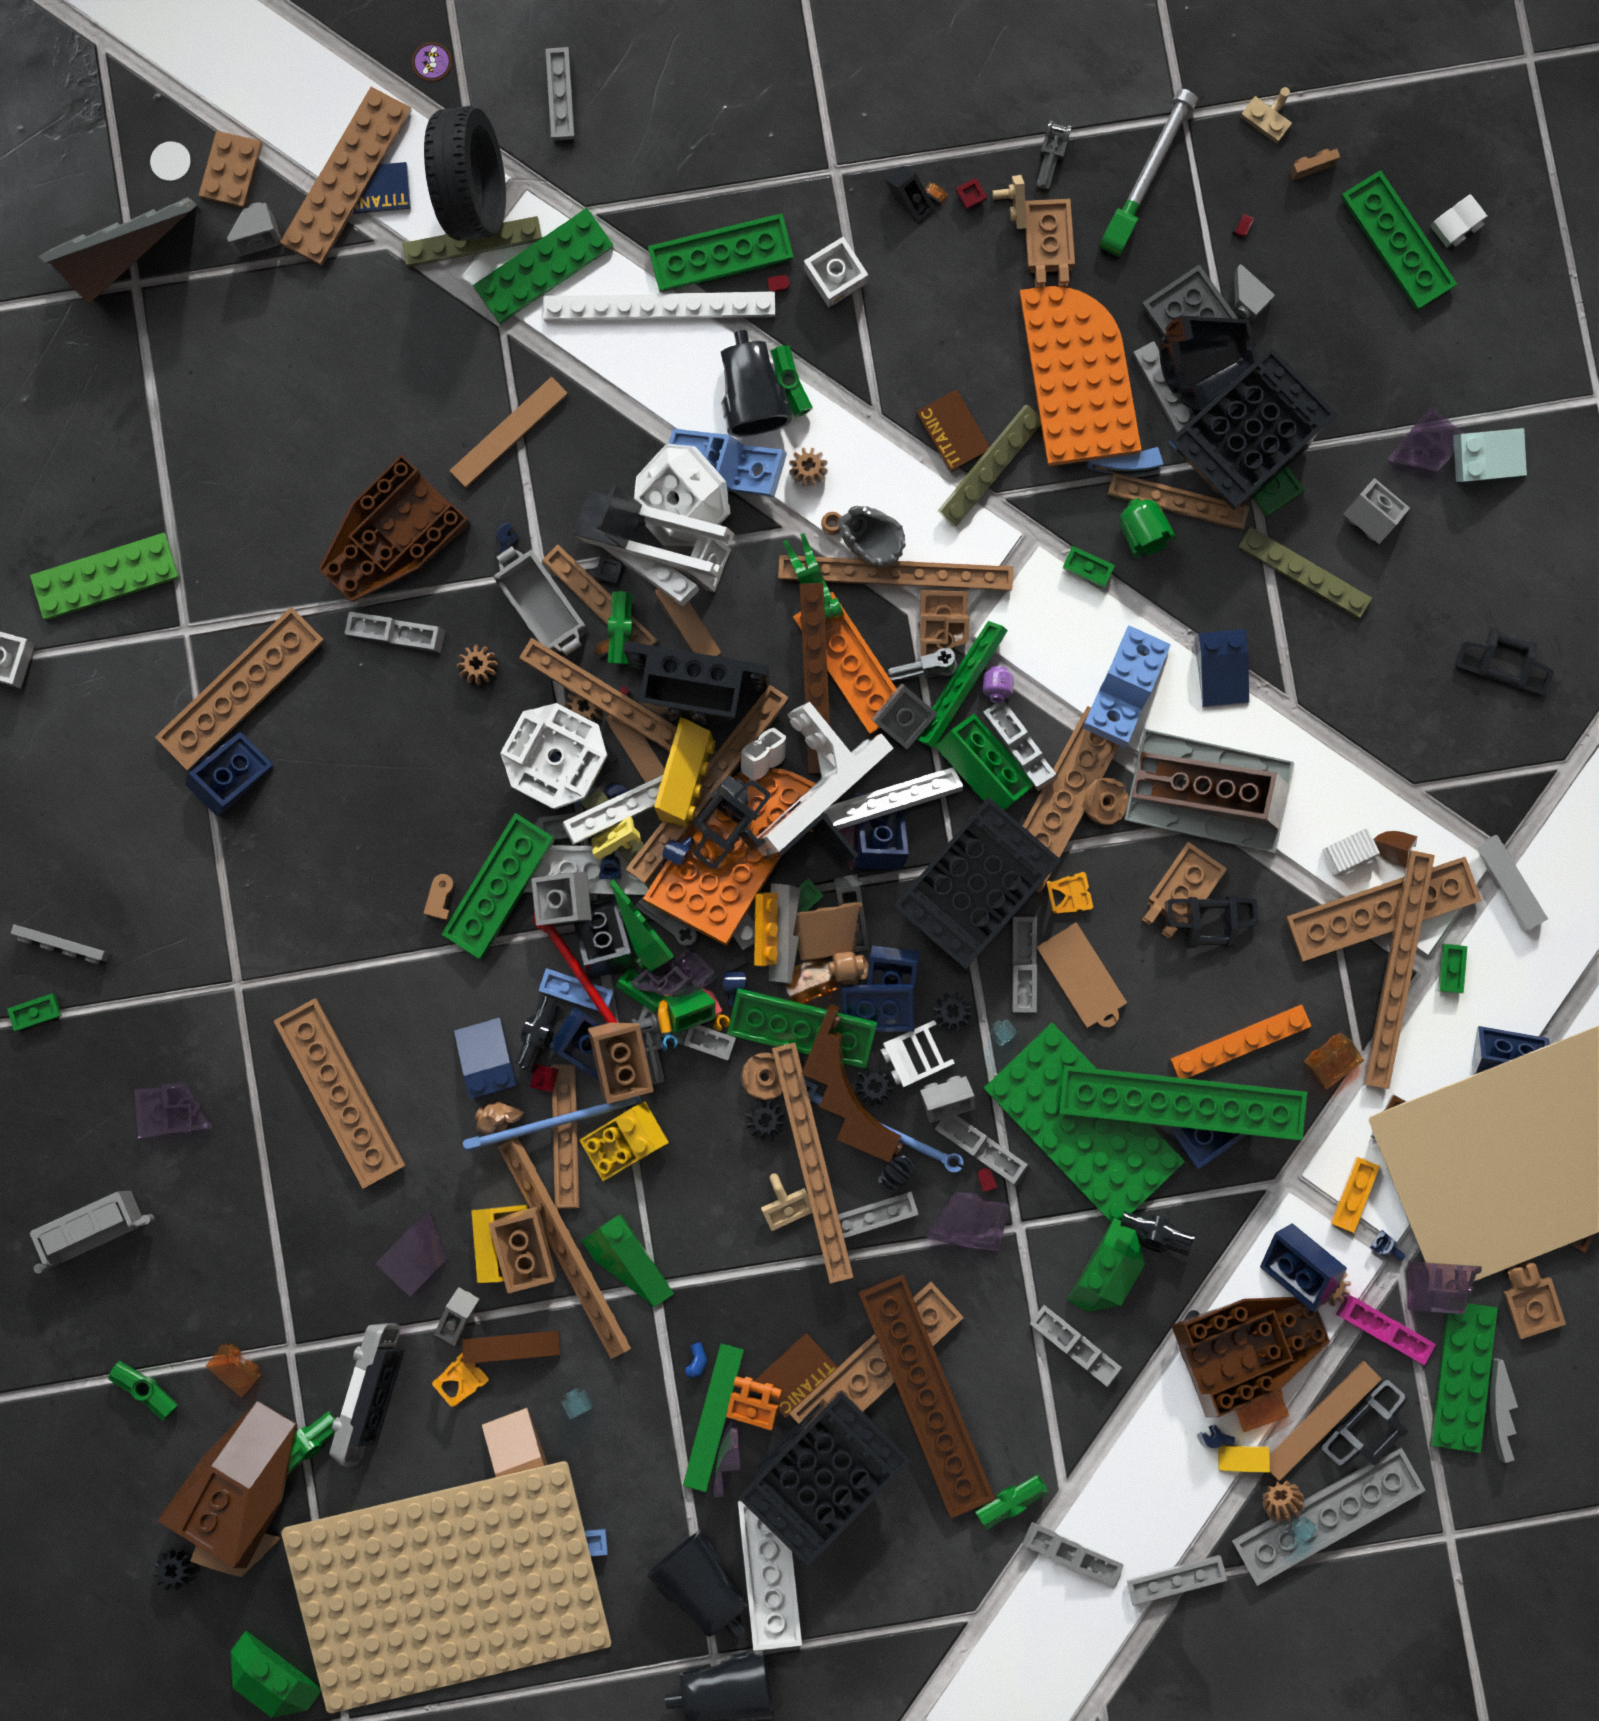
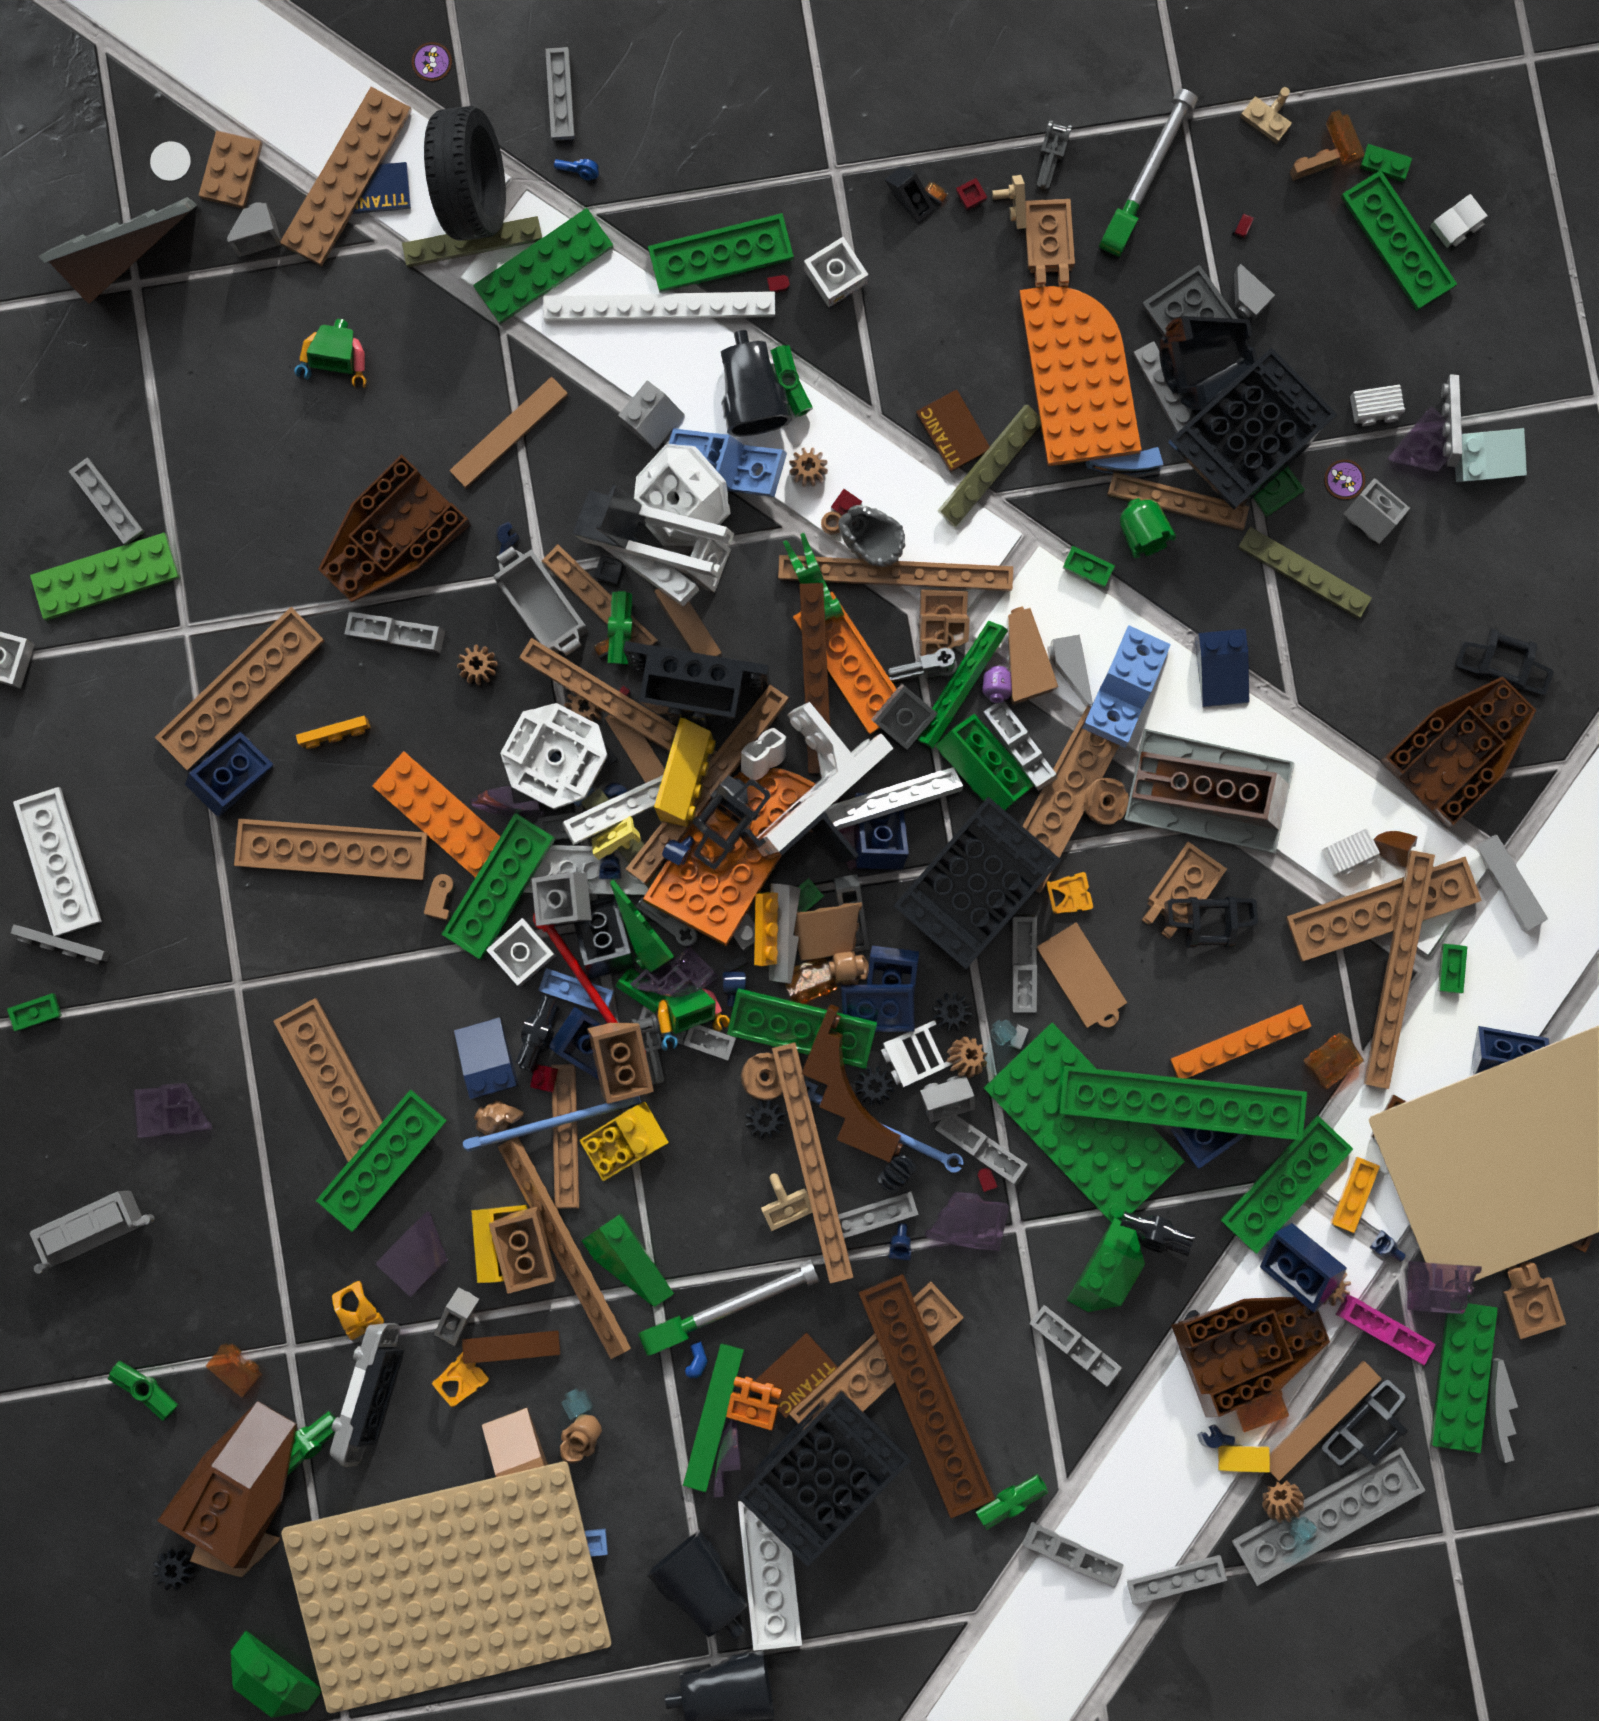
none -> white plate [13,787,102,937]
none -> light grey plate [69,457,144,545]
none -> medium nougat plate [234,819,428,881]
none -> green torso [294,319,367,388]
none -> light orange plate [296,716,370,749]
none -> green plate [316,1090,448,1232]
none -> light orange piece [332,1281,384,1340]
none -> orange plate [373,751,500,878]
none -> slope [471,786,544,817]
none -> white brick [487,918,556,987]
none -> blue plate [554,159,599,181]
none -> medium nougat head [560,1414,602,1463]
none -> light grey slope [618,380,685,451]
none -> flat silver piece [638,1259,820,1356]
none -> dark red plate [830,488,863,516]
none -> dark blue piece [888,1223,911,1260]
none -> medium nougat gear [946,1037,988,1078]
none -> medium nougat slope [1006,606,1059,705]
none -> light grey piece [1009,1024,1031,1051]
none -> light grey slope [1047,634,1093,707]
none -> green plate [1220,1116,1353,1254]
none -> sticker [1325,460,1365,499]
none -> clear orange bracket [1326,110,1364,165]
none -> white brick [1350,385,1405,426]
none -> green plate [1360,144,1412,182]
none -> reddish brown wedge [1380,676,1536,828]
none -> light grey plate [1441,375,1462,467]

